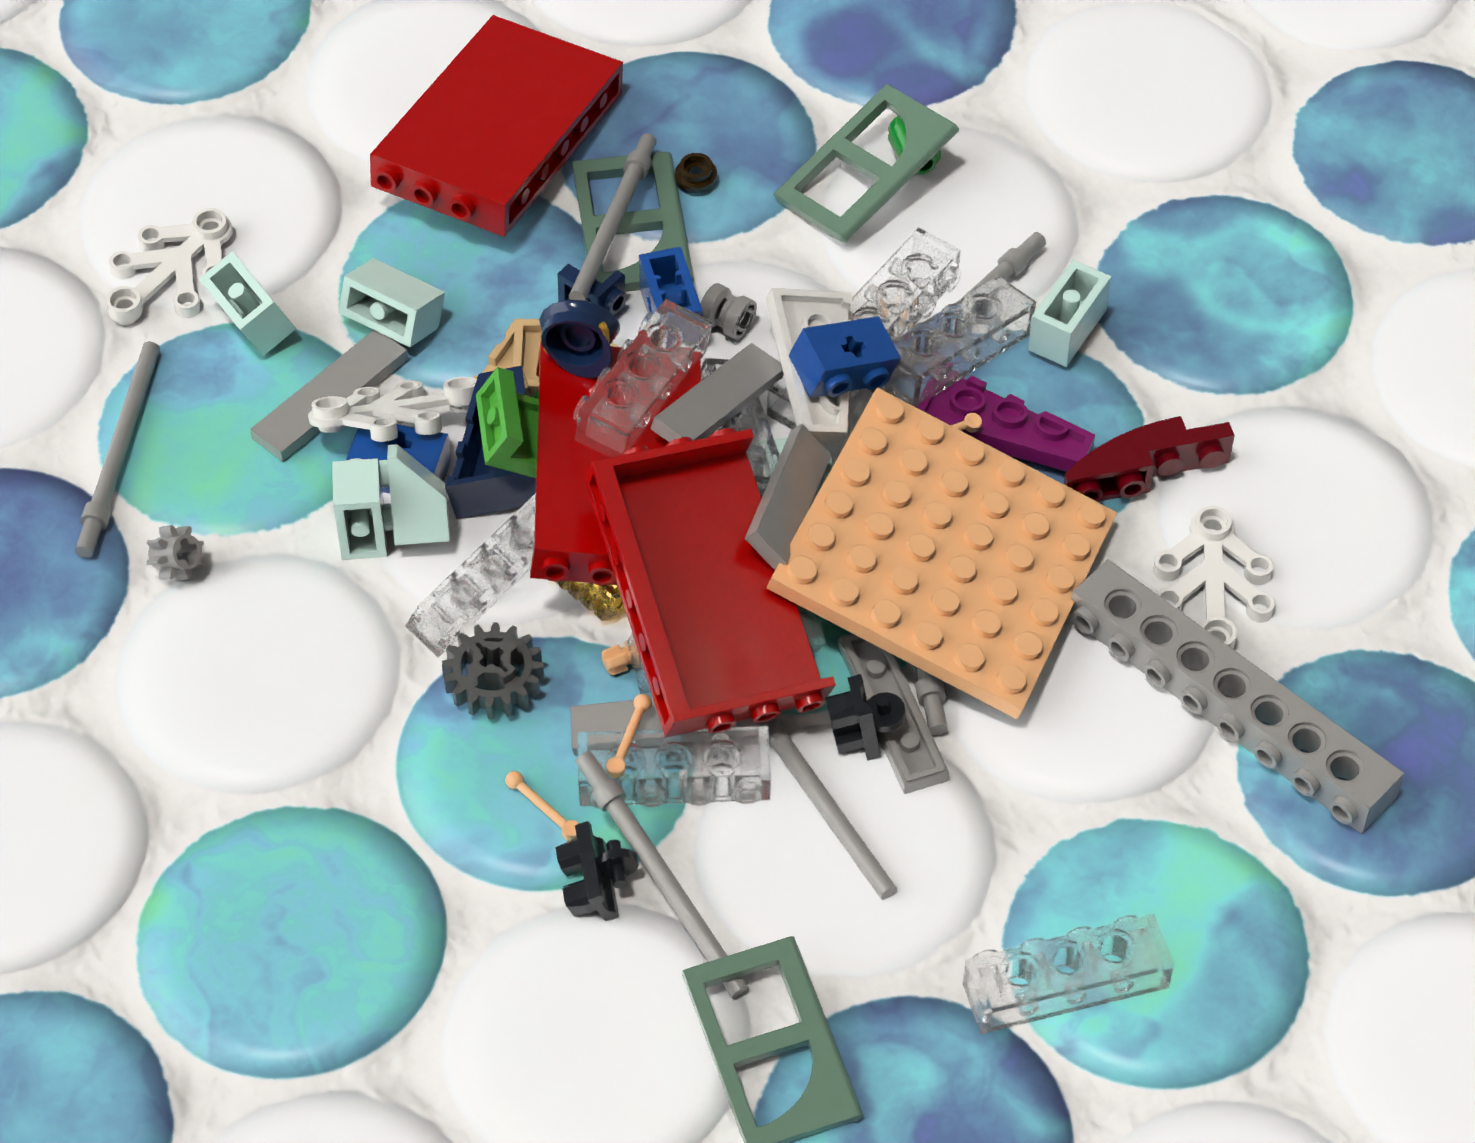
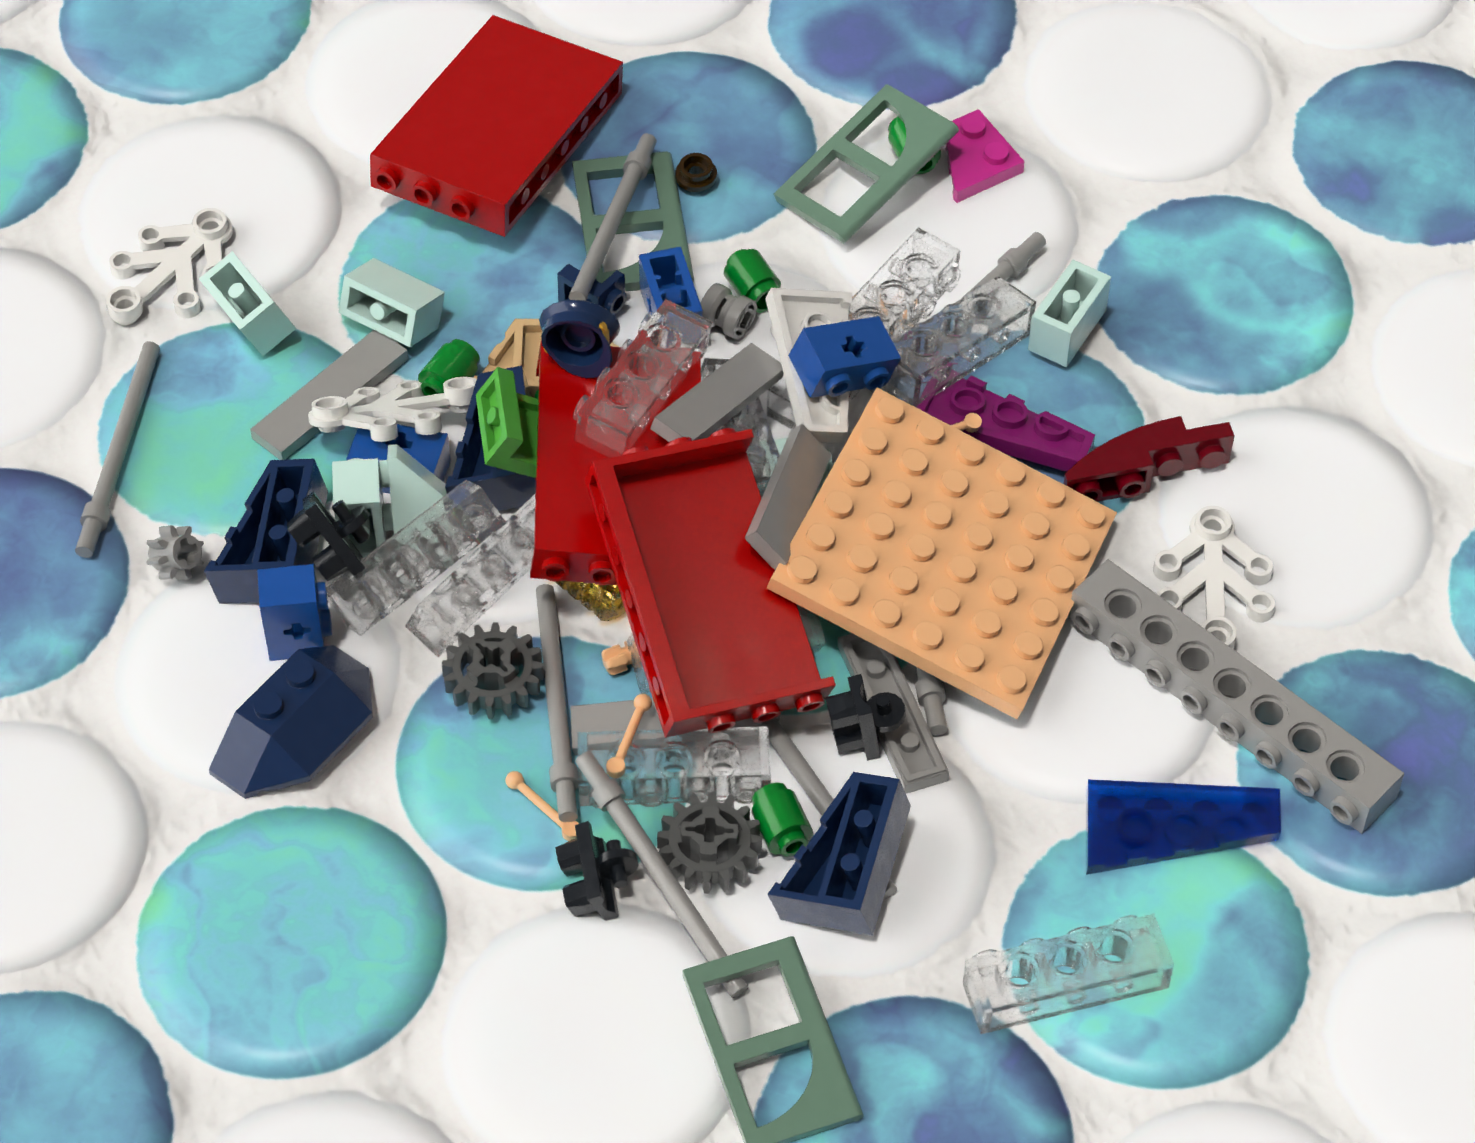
none -> dark blue wedge [204,459,328,604]
none -> dark blue wedge [208,645,373,799]
none -> blue brick [257,564,332,661]
none -> black hips [287,491,370,581]
none -> clear brick [326,480,507,636]
none -> green brick [418,339,480,396]
none -> light grey bar [536,584,579,822]
none -> dark grey gear [657,792,762,894]
none -> green brick [723,249,781,313]
none -> green brick [751,782,813,856]
none -> dark blue wedge [767,772,911,936]
none -> dark pink wing [945,109,1025,203]
none -> clear blue wing [1086,779,1281,875]

